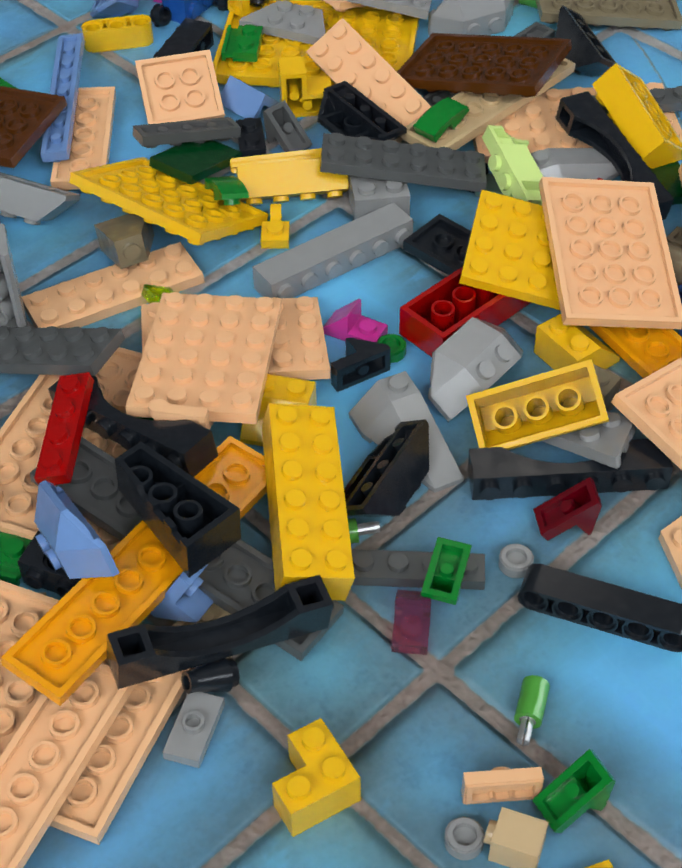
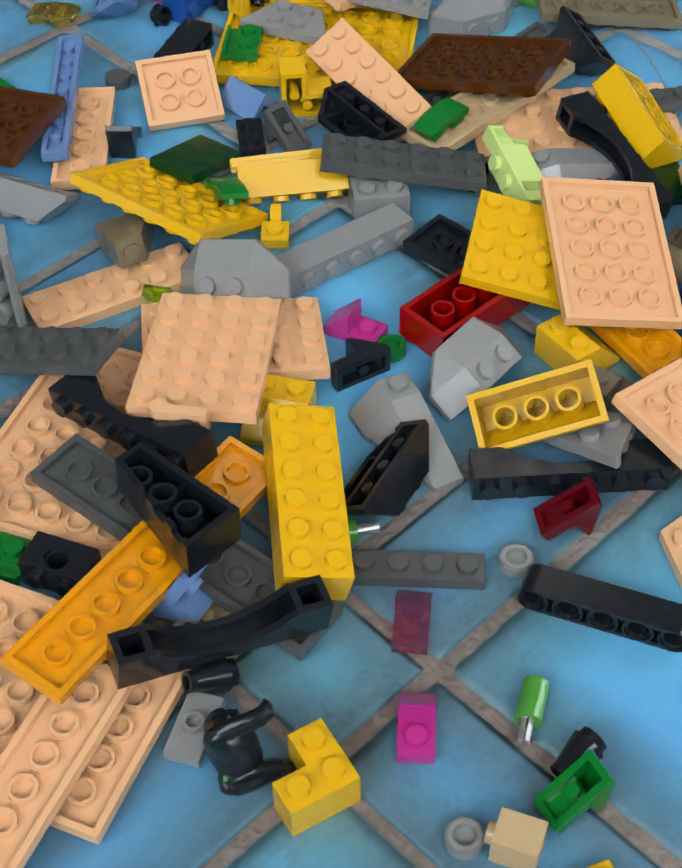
red plate [34,372,94,485] -> none
medium blue wedge [34,480,120,579] -> none
yellow beam [81,14,154,53] -> none
dark grey plate [133,117,241,148] -> none
green slope [421,537,472,605] -> none
light nougat plate [461,766,544,805] -> none
none -> clear yellow slope [26,2,81,28]
none -> dark grey tile [105,69,131,91]
none -> black slope [105,125,142,158]
none -> light grey wedge [180,239,291,299]
none -> black hair [203,698,294,796]
none -> dark pink slope [396,692,437,764]
none -> black cone [550,726,606,777]

